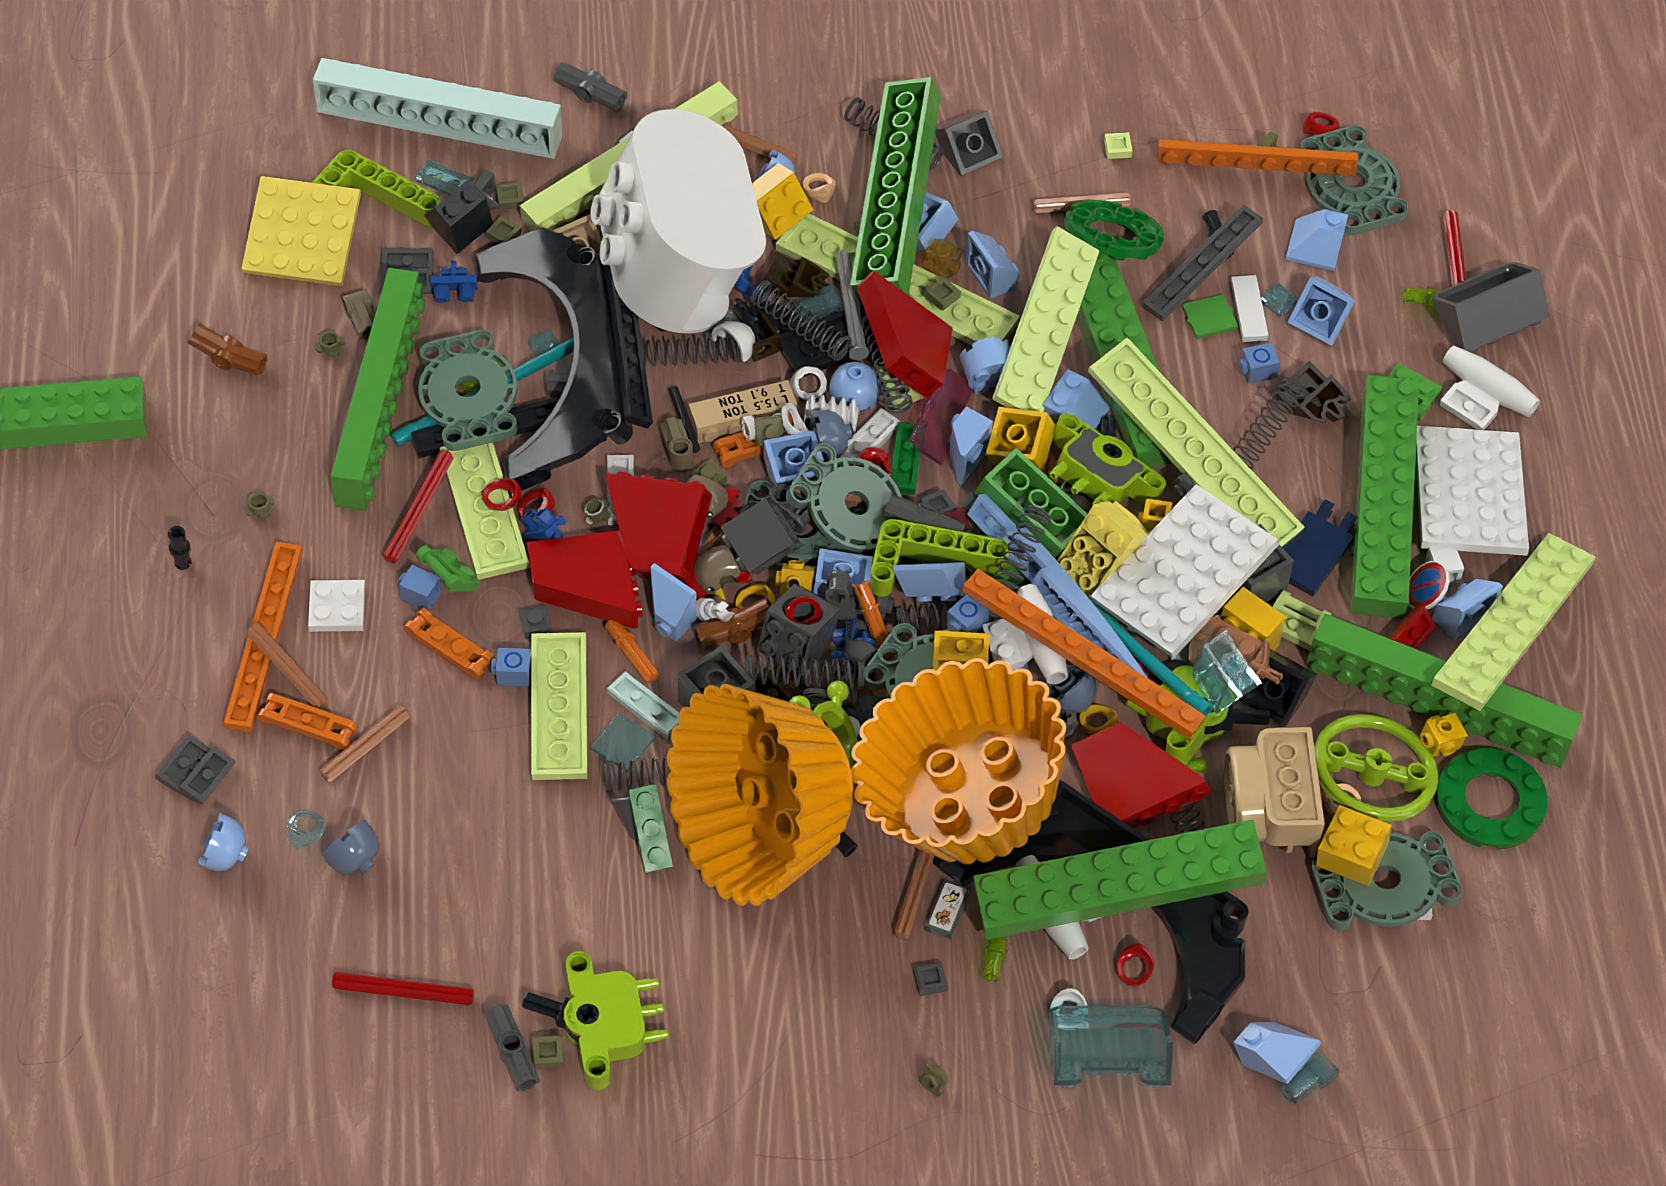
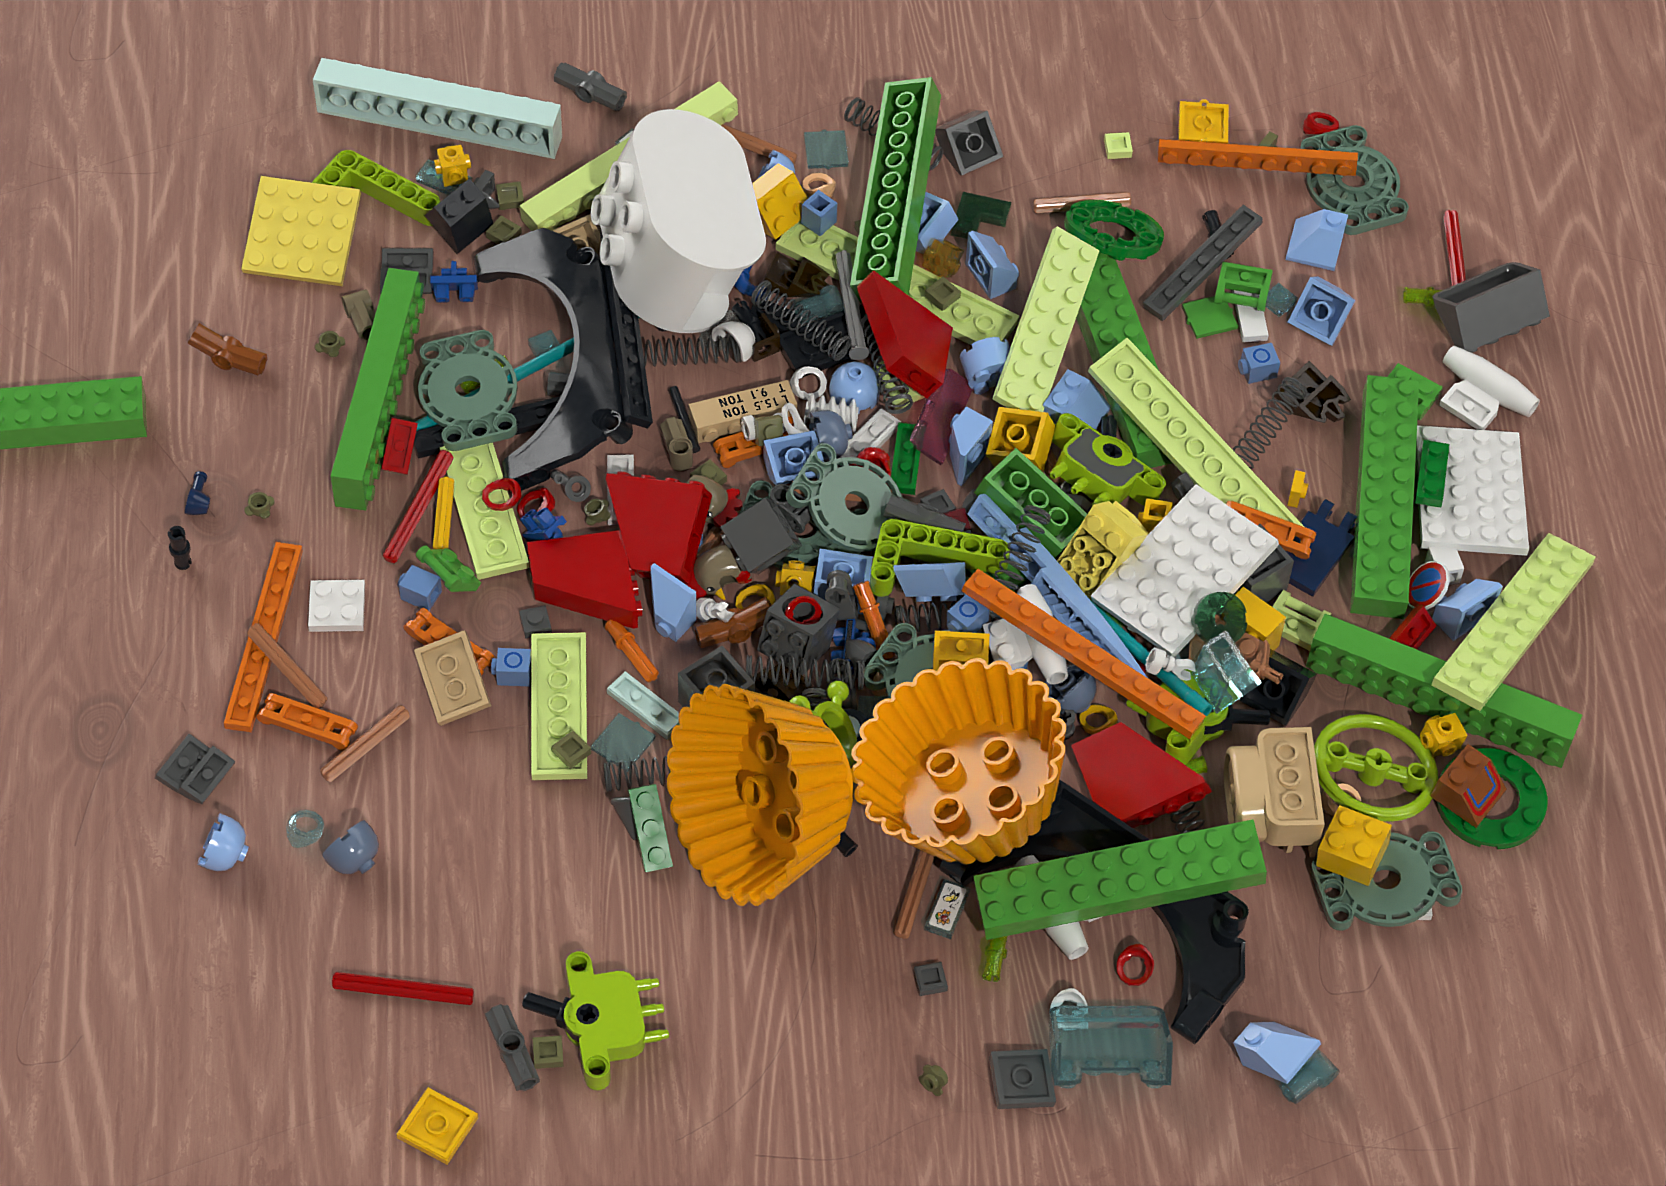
none -> dark blue bar [185,471,211,515]
none -> red plate [382,418,418,475]
none -> yellow plate [396,1087,478,1165]
none -> tan plate [414,630,491,726]
none -> yellow axle [433,477,455,549]
none -> yellow brick [434,145,471,187]
none -> dark grey plate [550,469,591,502]
none -> olive plate [552,731,591,770]
none -> medium blue brick [801,190,838,236]
none -> clear light blue piece [804,129,849,170]
none -> clear green plate [951,192,1012,239]
none -> dark grey plate [989,1049,1056,1109]
none -> white piece [1145,647,1196,681]
none -> yellow plate [1178,99,1229,144]
none -> clear green plate [1191,592,1247,647]
none -> bright green plate [1214,262,1273,312]
none -> orange plate [1226,501,1316,559]
none -> yellow plate [1287,470,1308,508]
none -> green plate [1415,440,1450,508]
none -> dark orange slope [1431,744,1507,828]

